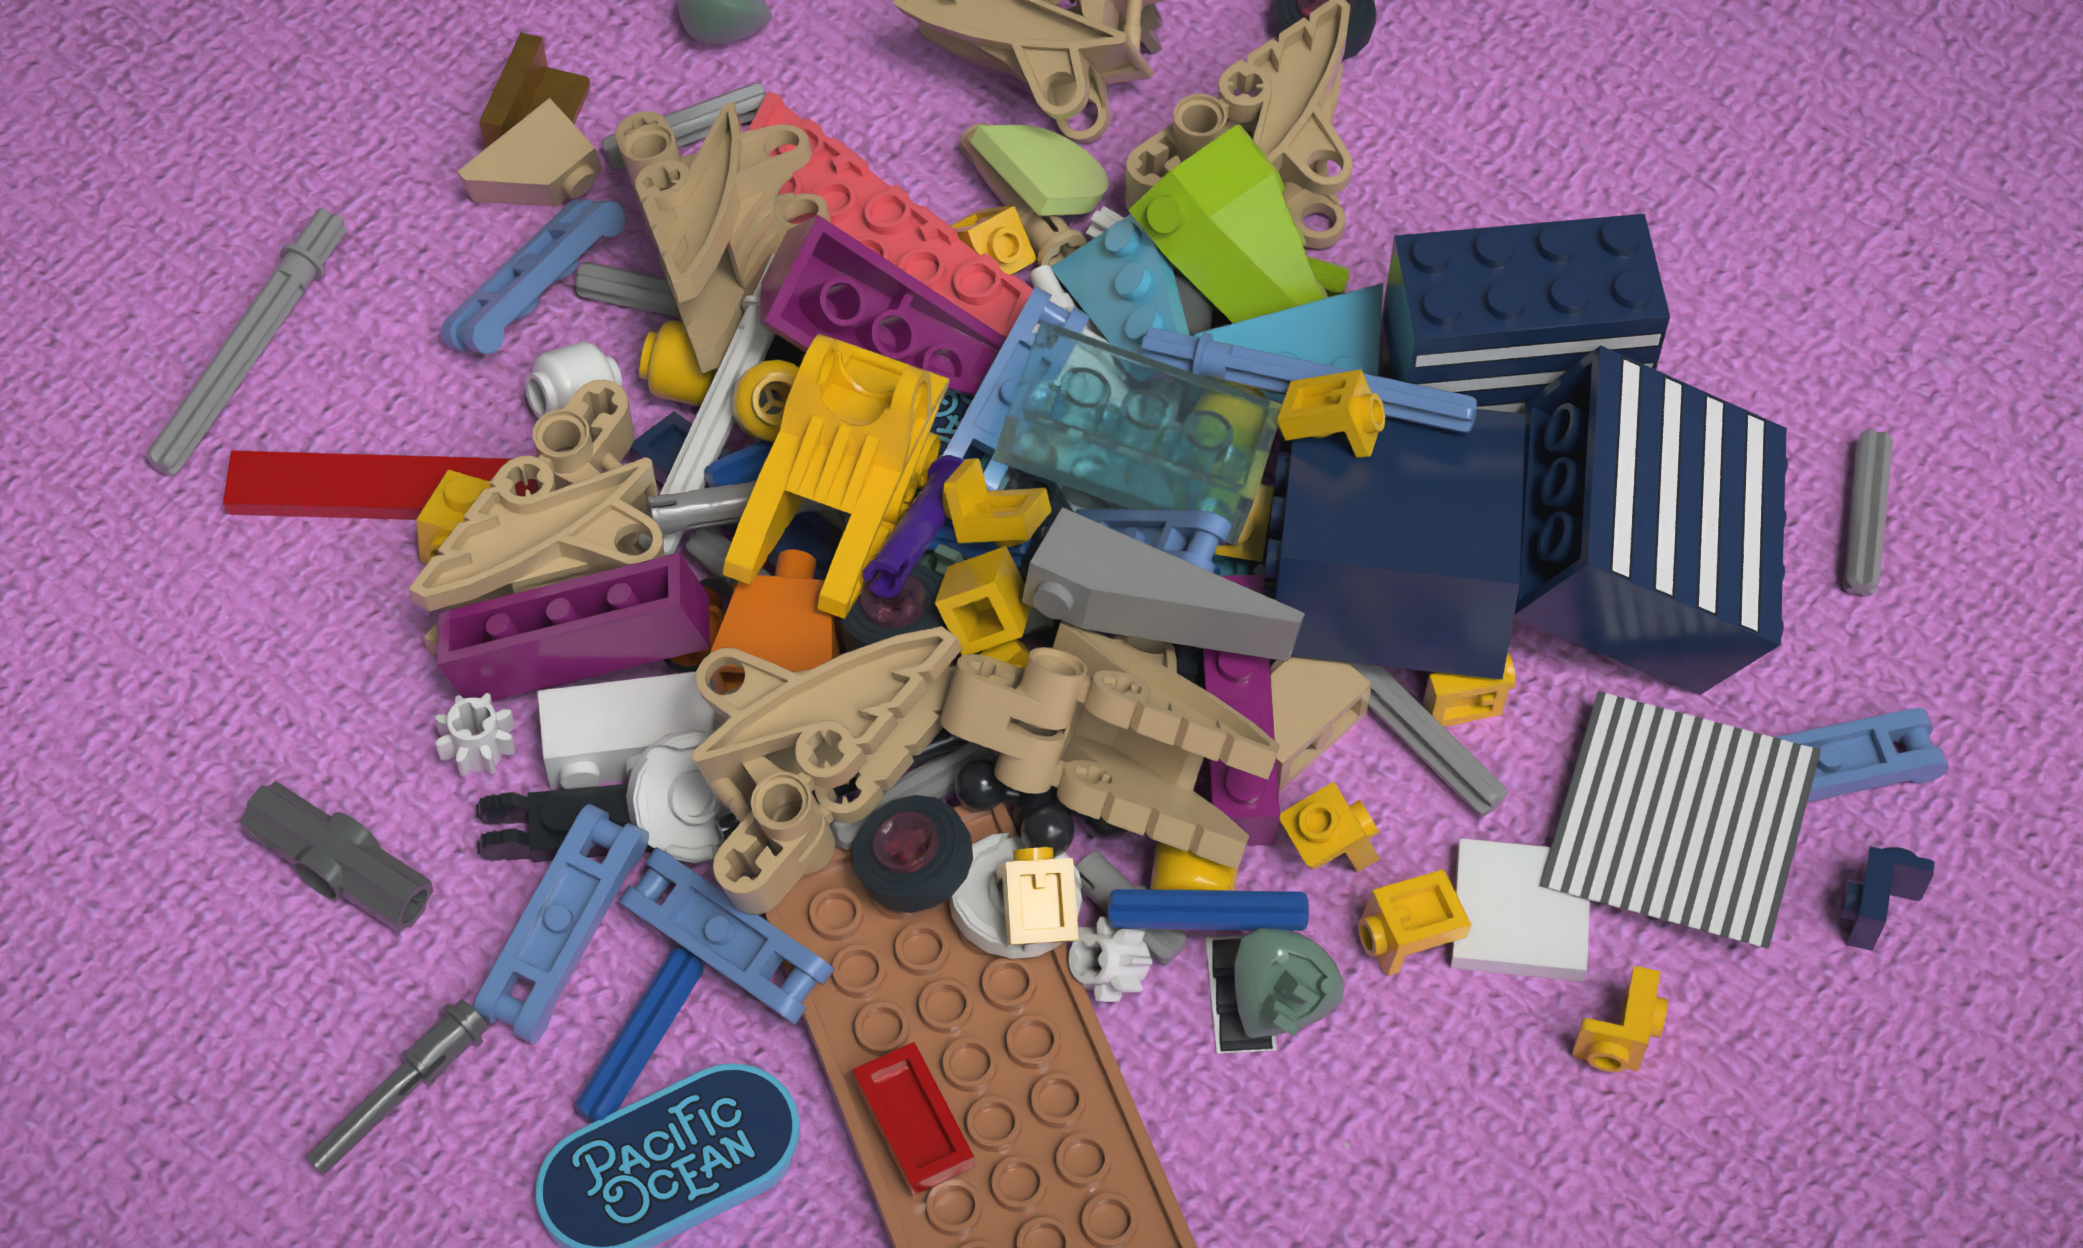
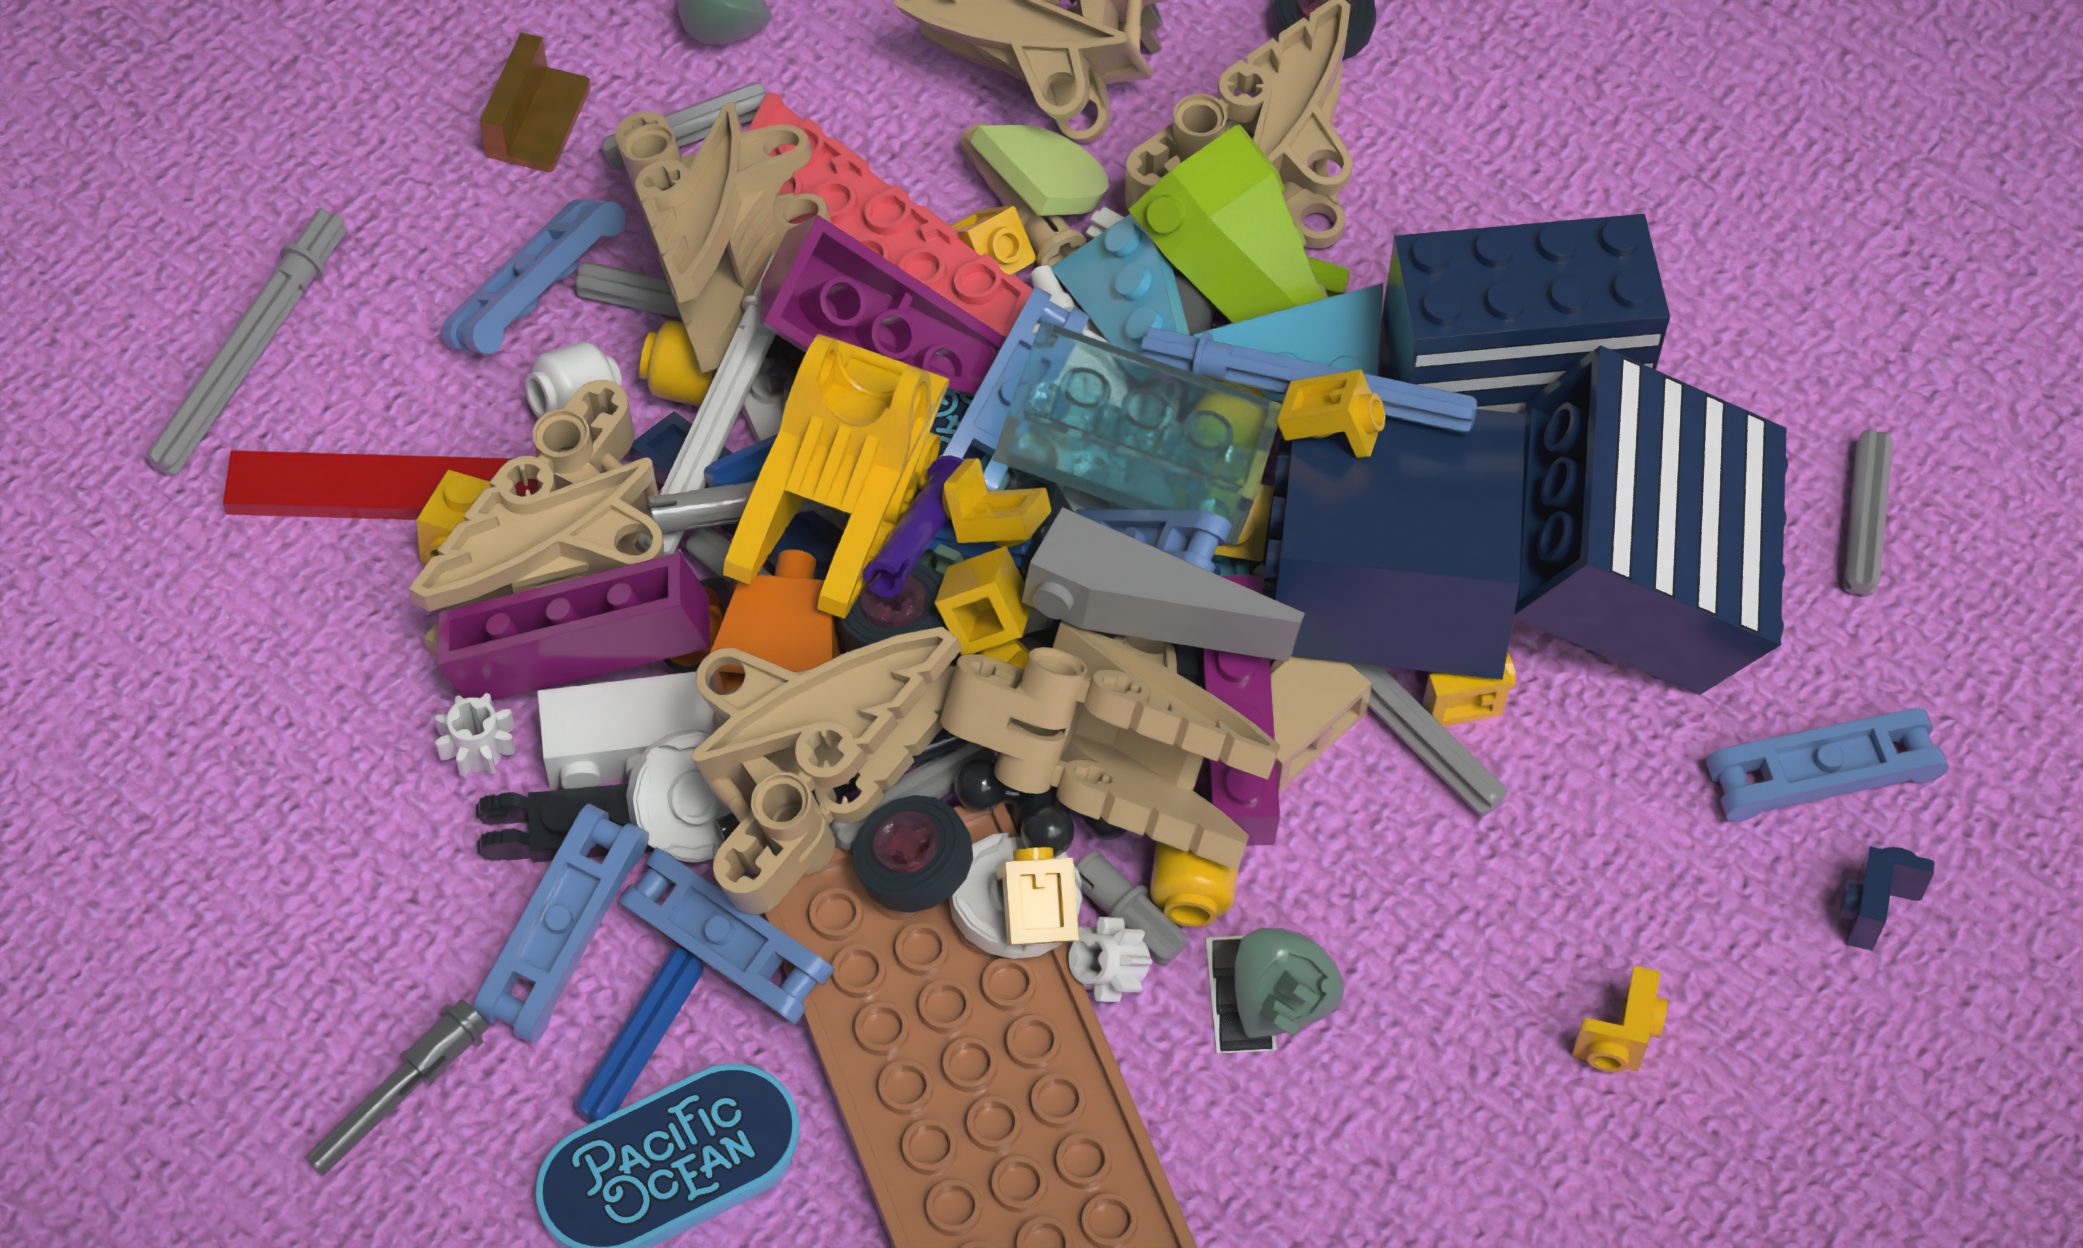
dark grey piece [240,781,434,933] -> none
tan slope [457,98,602,207] -> none
yellow head [731,360,799,442] -> none
red tile [852,1042,975,1196] -> none
blue axle [1108,889,1309,931] -> none
yellow bracket [1280,781,1380,872] -> none
yellow bracket [1358,869,1472,976] -> none
white tile [1450,838,1590,982] -> none
sticker [1540,691,1821,949] -> none

